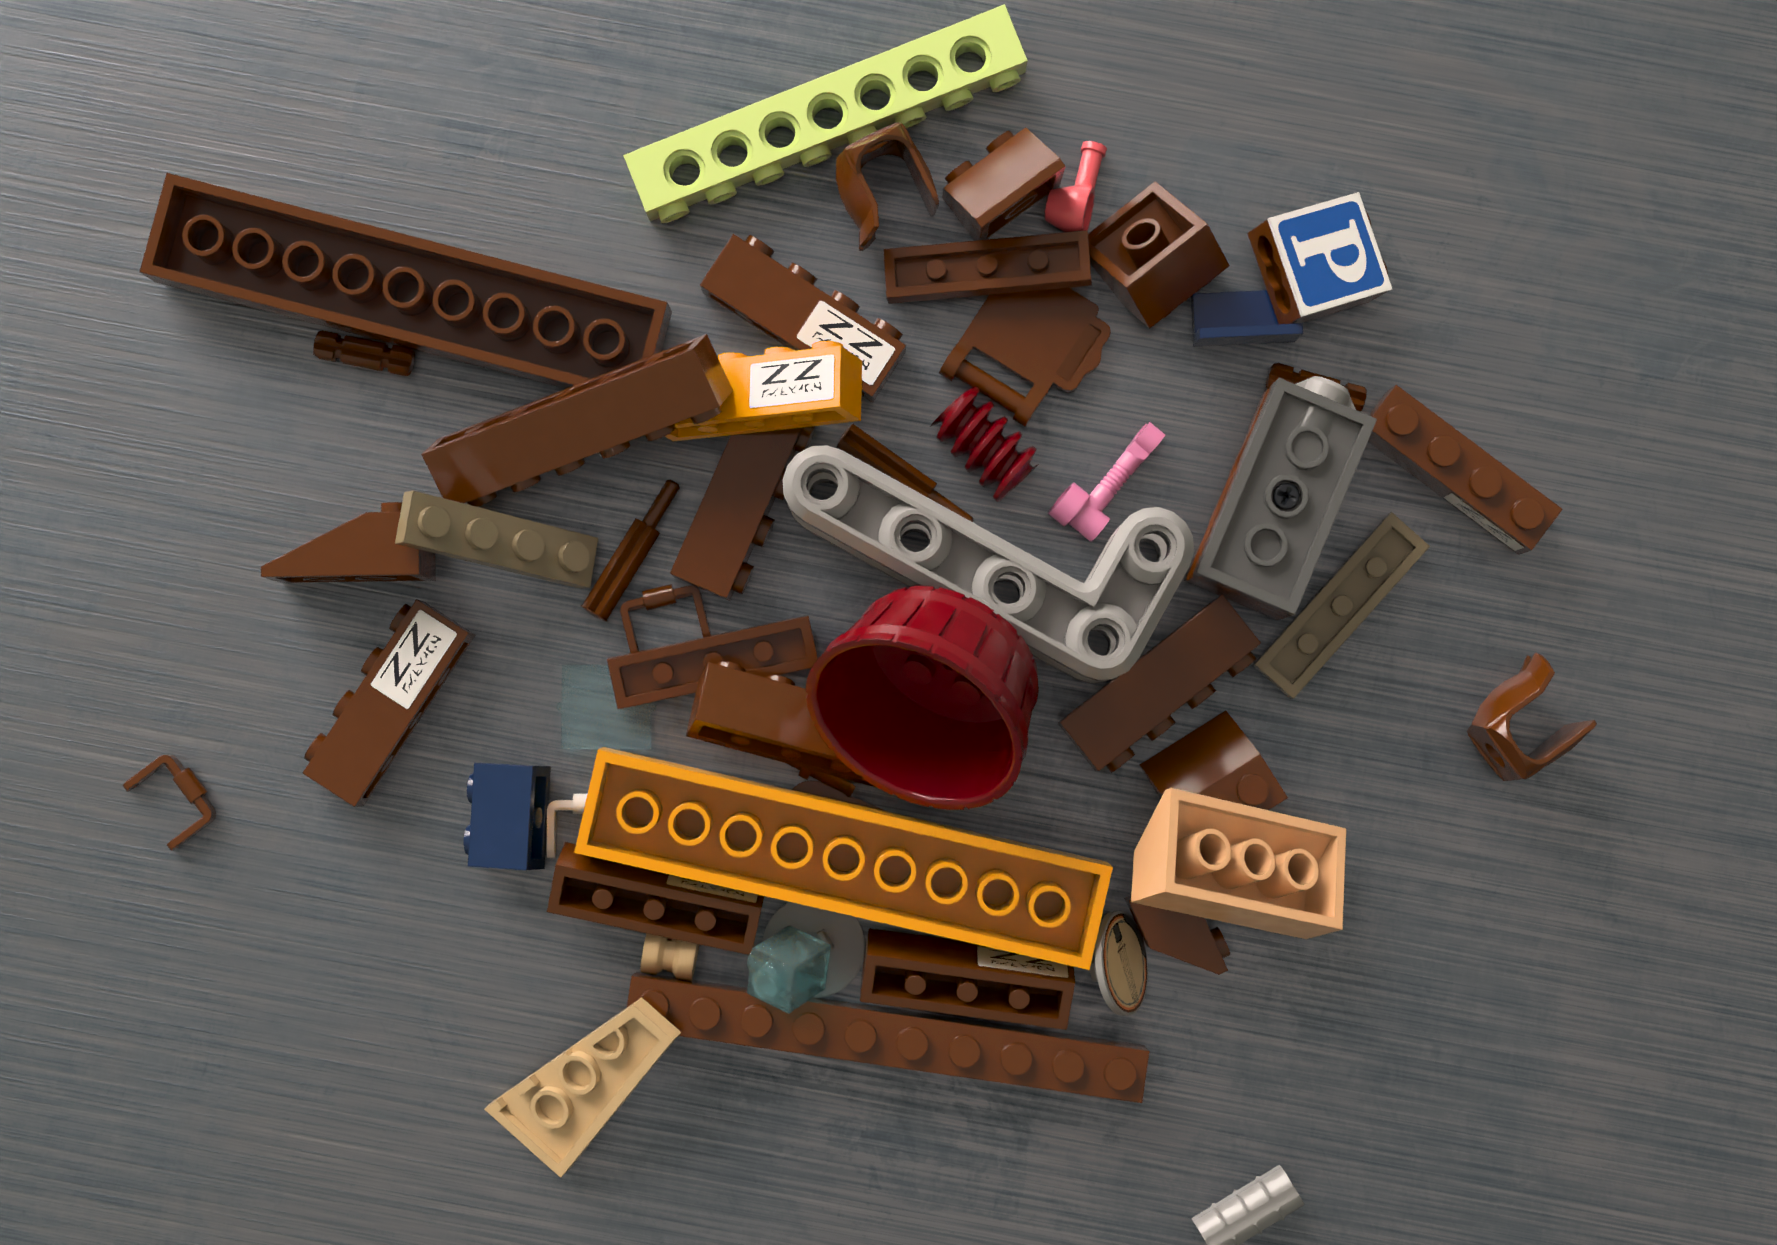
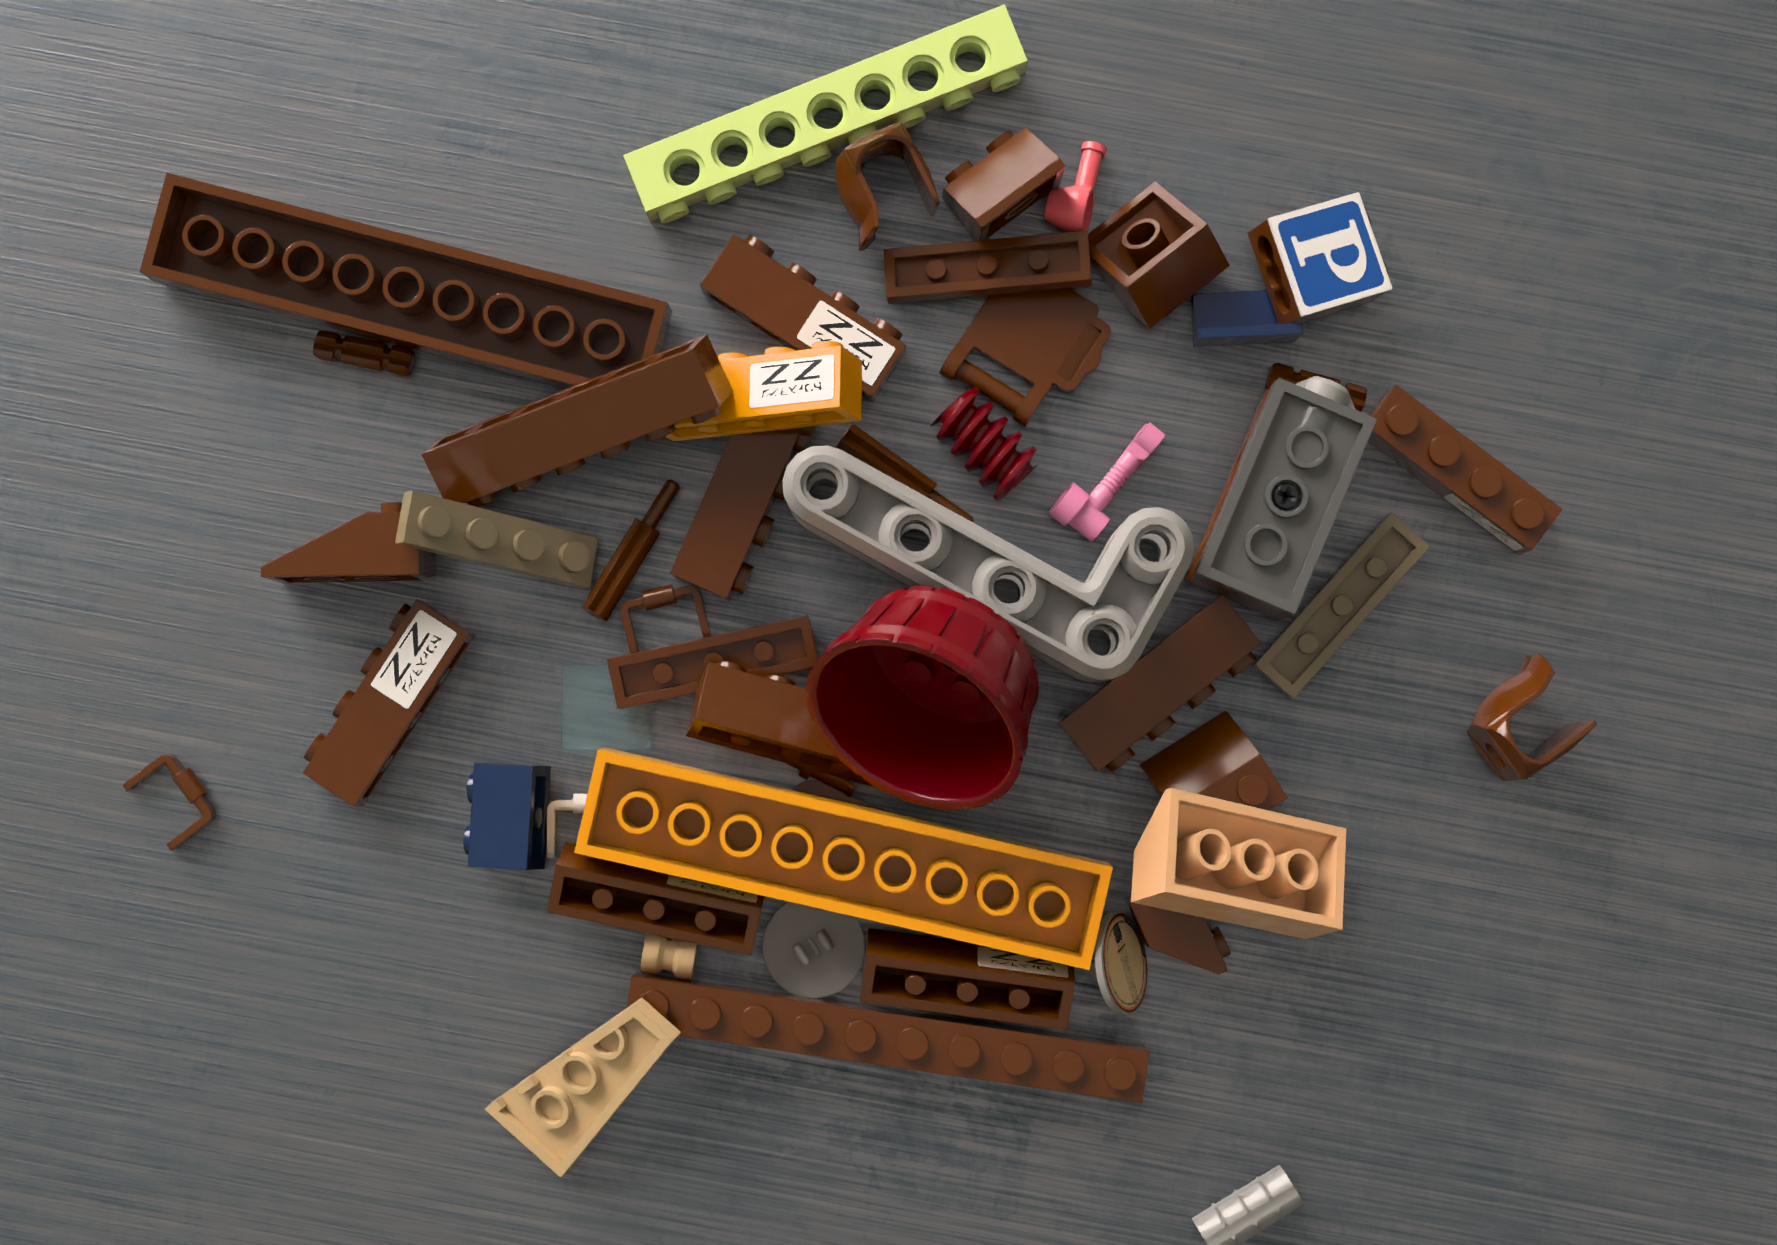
clear light blue brick [747,925,831,1014] -> none

